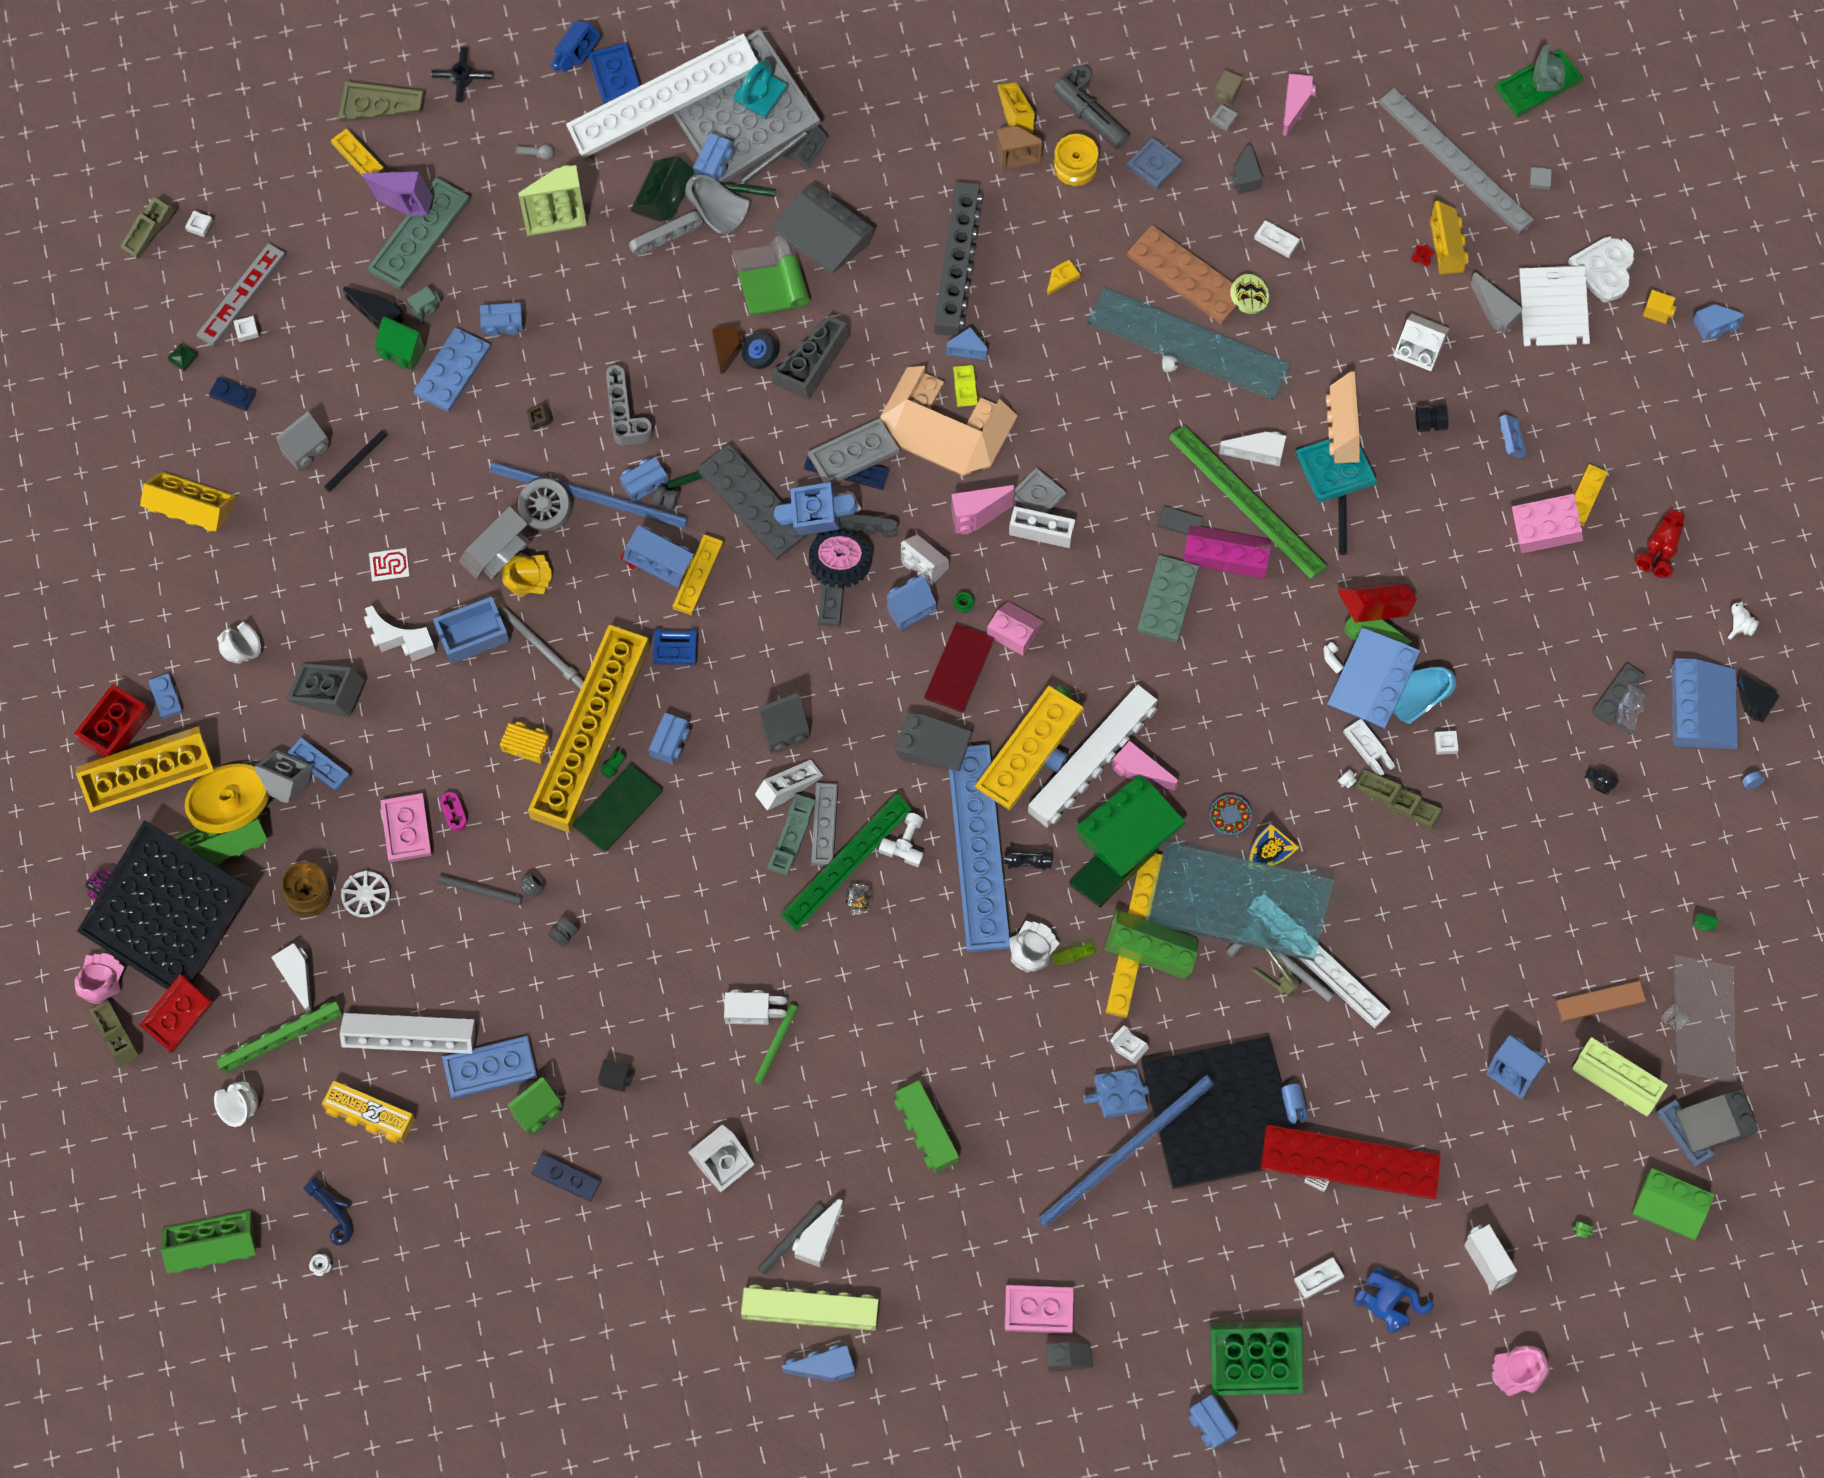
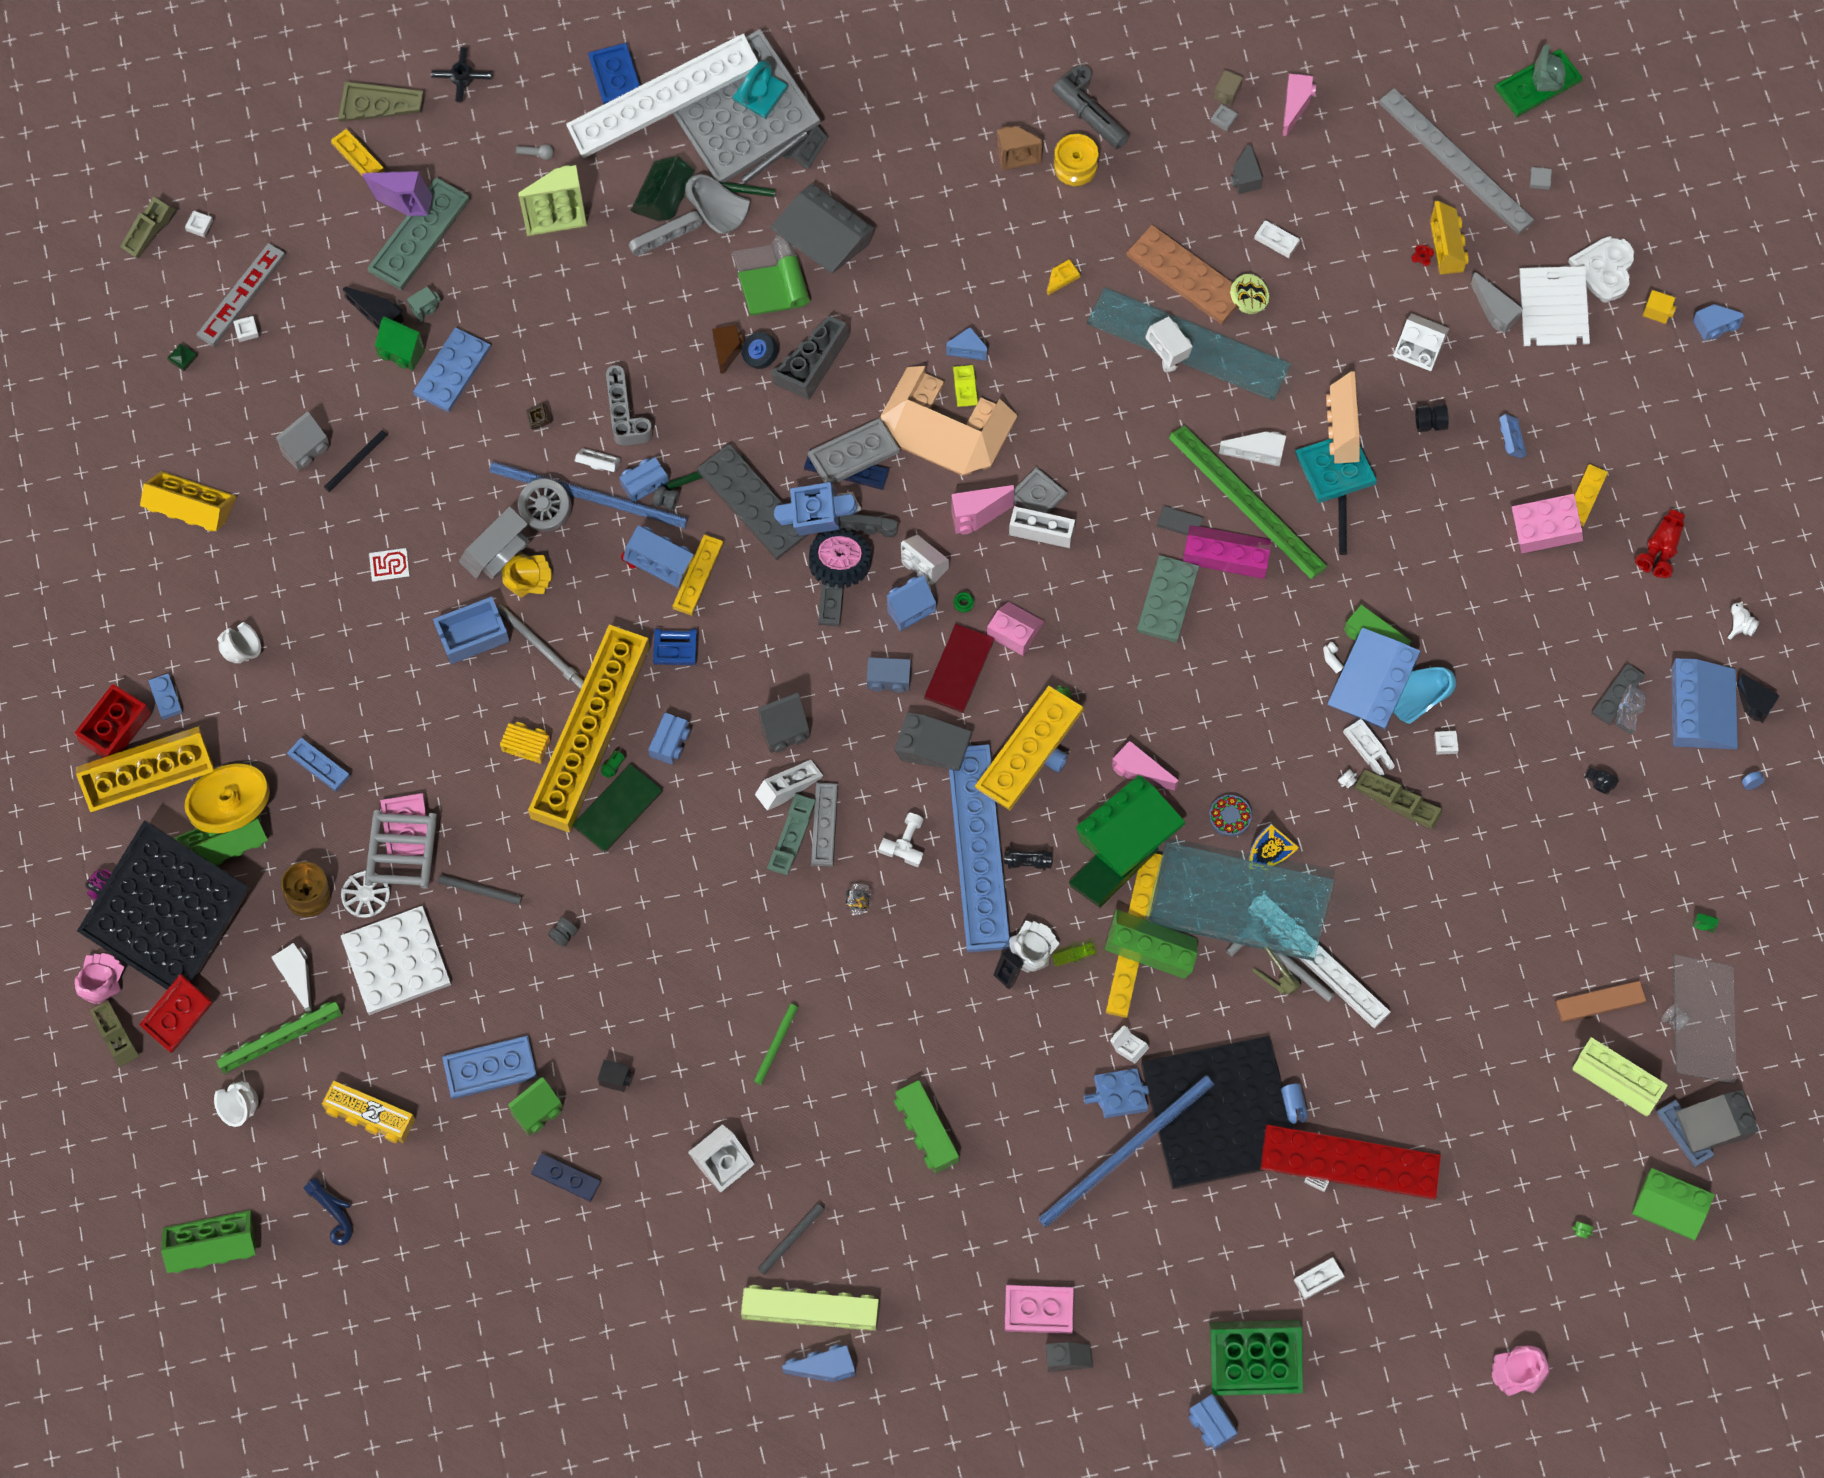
dark blue plate [209,377,256,412] -> none
light grey slope [255,750,313,803] -> none
dark grey slope [287,663,365,717] -> none
white plate [309,1254,331,1276] -> none
white brick [340,1013,476,1054] -> none
white arch [364,606,436,661] -> none
dark pink beam [440,792,467,832] -> none
medium blue brick [480,303,523,336] -> none
dark grey piece [521,874,544,896] -> none
blue hinge [550,21,601,72] -> none
medium blue brick [693,133,735,182] -> none
white hinge [724,990,787,1025] -> none
green plate [780,794,912,931] -> none
white slope [792,1199,843,1267] -> none
dark grey brick [934,182,983,336] -> none
yellow slope [998,82,1035,134] -> none
white brick [1028,685,1157,828] -> none
sand blue tile [1126,137,1183,190] -> none
red slope [1337,583,1417,623] -> none
blue animal [1354,1267,1434,1334] -> none
white brick [1464,1225,1517,1291] -> none
medium blue brick [1486,1035,1546,1099] -> none
none -> white plate [341,906,451,1015]
none -> light grey bar [365,810,437,889]
none -> white plate [575,448,621,472]
none -> sand blue brick [867,657,911,693]
none -> black plate [993,949,1024,989]
none -> white brick [1145,316,1193,368]

